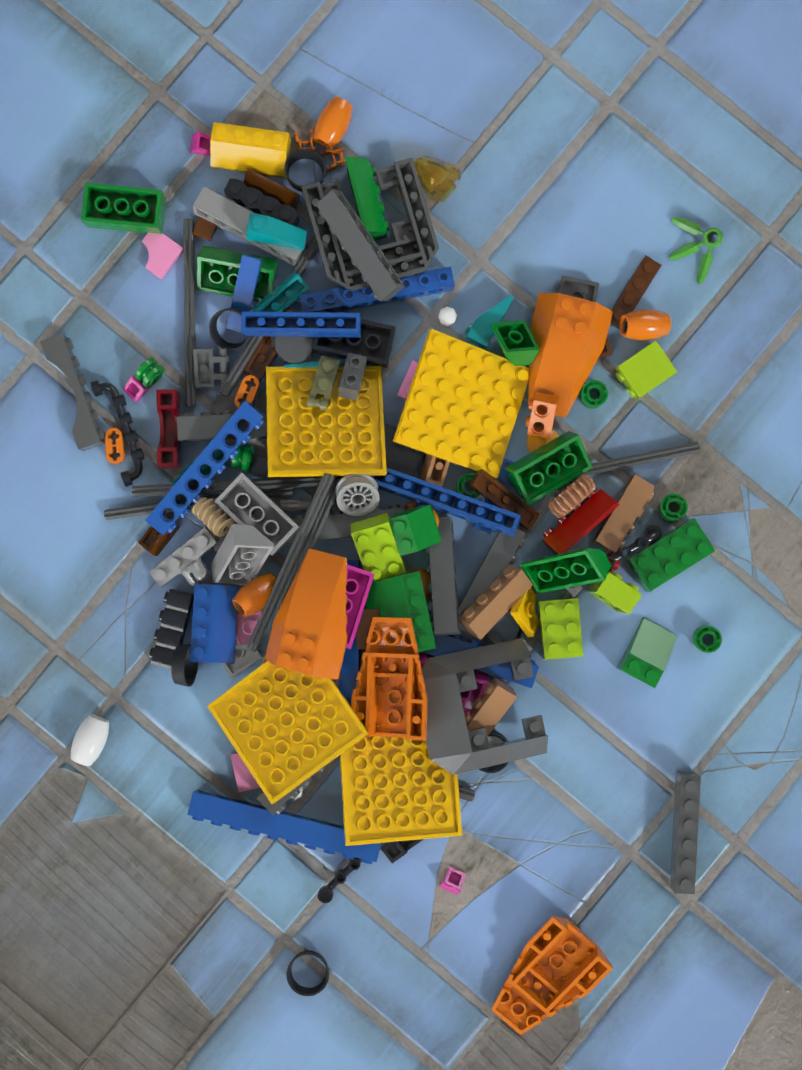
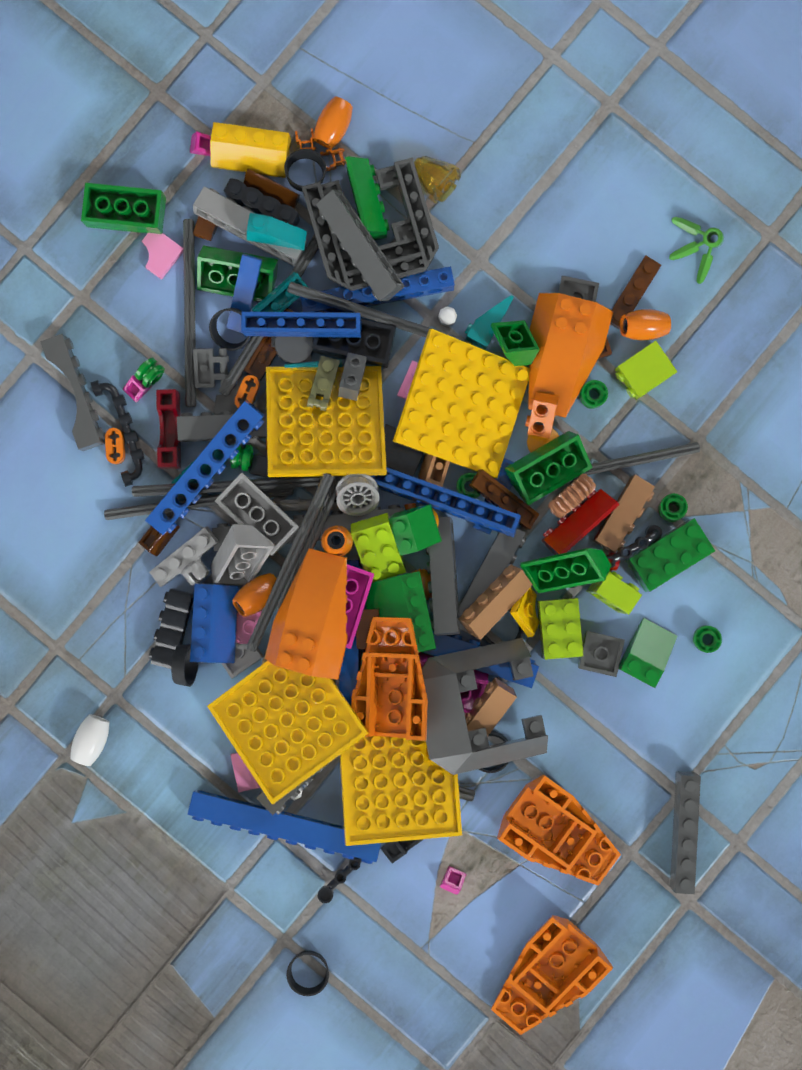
tan piece [192,497,235,537] -> none
none -> dark grey axle [287,282,471,344]
none -> orange piece [321,525,353,556]
none -> orange wedge [497,774,621,886]
none -> dark grey plate [578,631,625,677]

